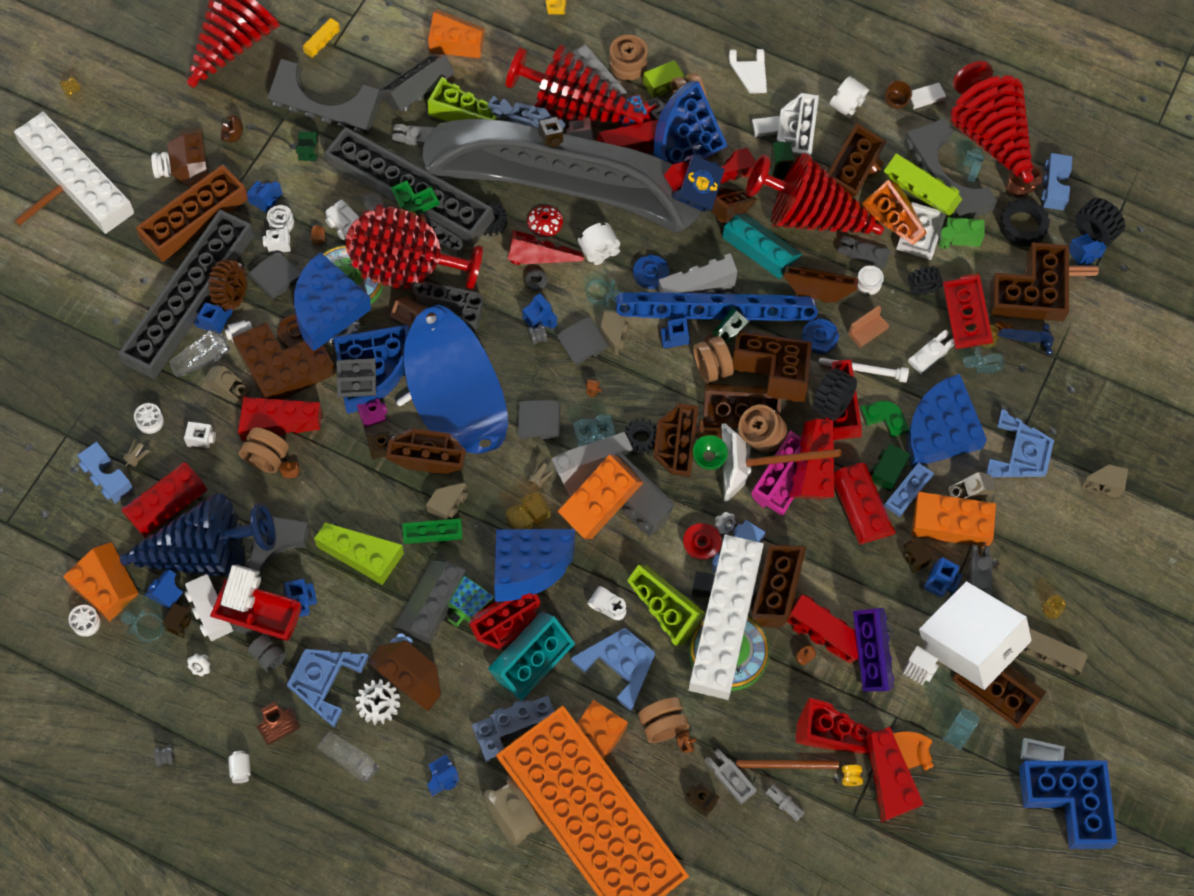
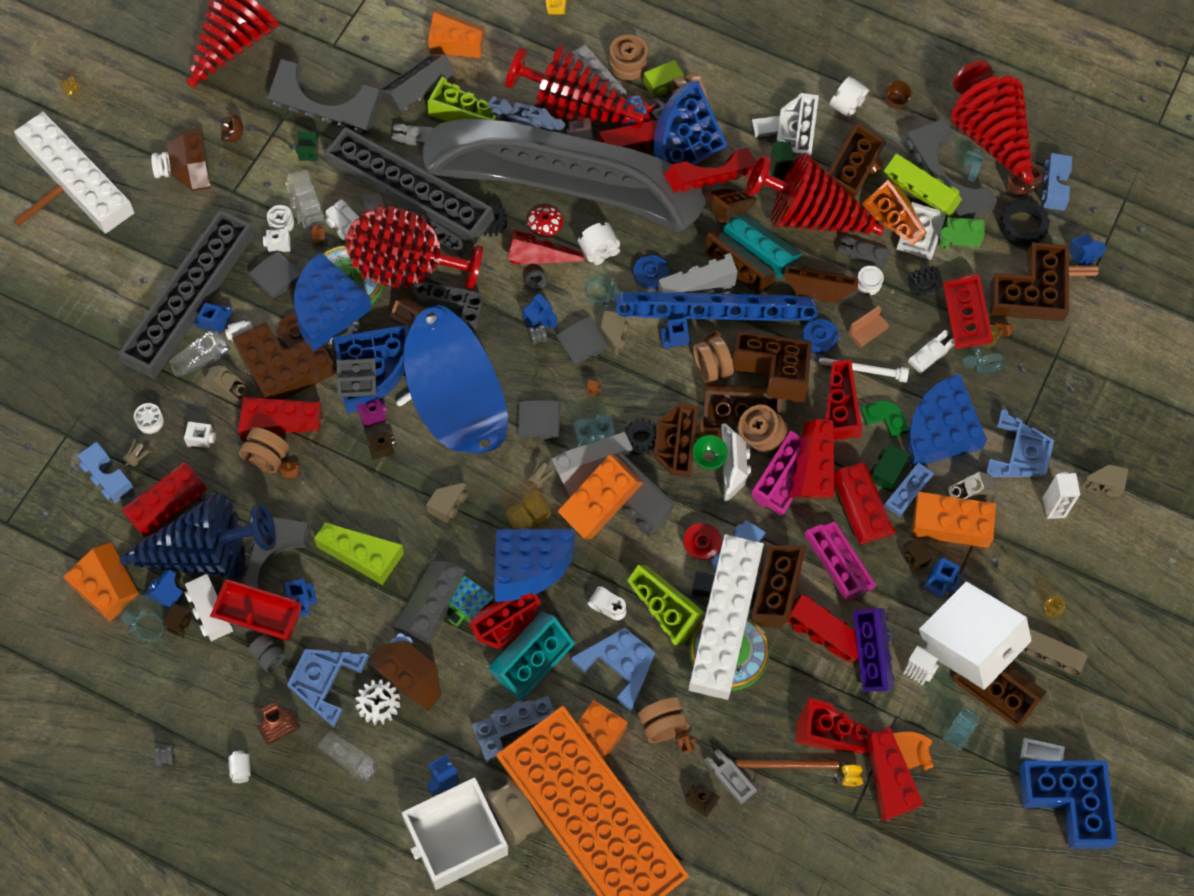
white wheel [69,605,101,637] -> none
dark orange brick [135,165,248,262] -> none
white piece [187,654,210,677] -> none
reddish brown gear [207,259,248,310] -> none
white brick [220,565,261,612] -> none
blue brick [246,180,283,213] -> none
yellow piece [303,18,340,58] -> none
reddish brown wedge [386,428,466,474] -> none
green plate [391,181,440,214] -> none
green plate [402,518,463,544] -> none
dark brown brick [539,117,564,147] -> none
dark blue panel [673,154,725,212] -> none
leg [712,308,749,344] -> none
white piece [715,512,736,535] -> none
white flag [728,49,767,94] -> none
dark orange piece [746,449,842,466] -> none
light grey pin [765,784,805,822] -> none
dark orange piece [795,645,816,666] -> none
black tyre [812,367,857,421] -> none
white tile [909,83,946,109] -> none
dark grey hinge [968,544,992,596] -> none
dark blue piece [998,323,1054,355] -> none
black tyre [1075,198,1126,246] -> none
none -> clear brick [285,170,325,229]
none -> white container [402,778,509,890]
none -> reddish brown slope [704,231,776,295]
none -> dark pink brick [804,521,876,602]
none -> white brick [1043,472,1080,519]

